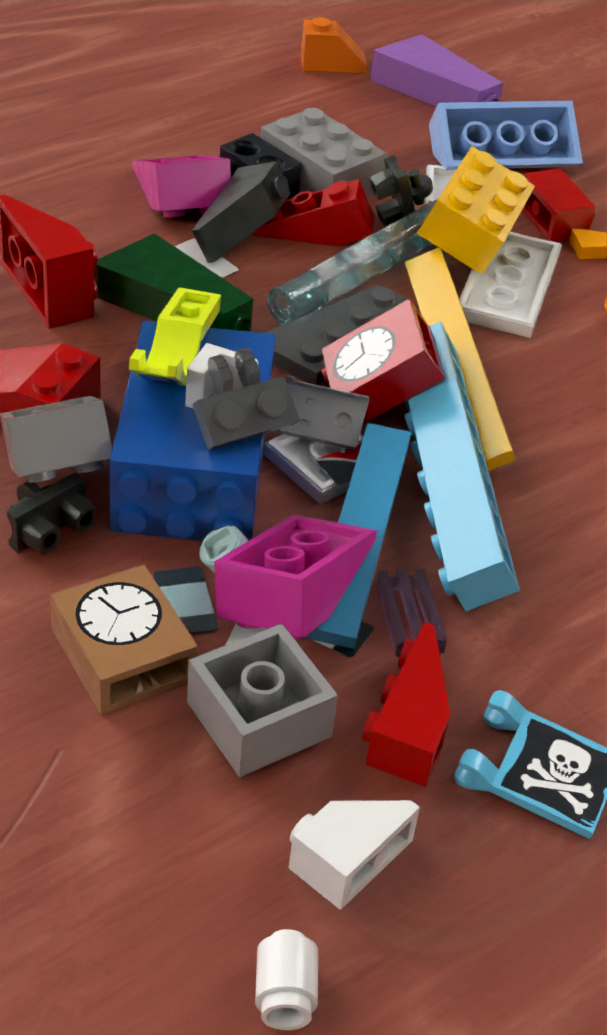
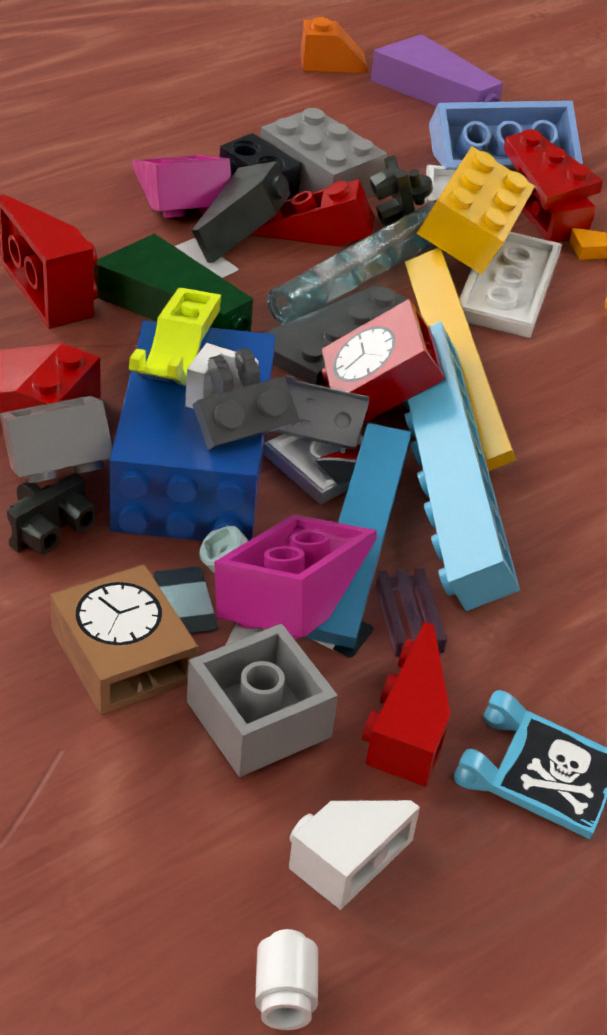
none -> red wing [503,129,603,211]

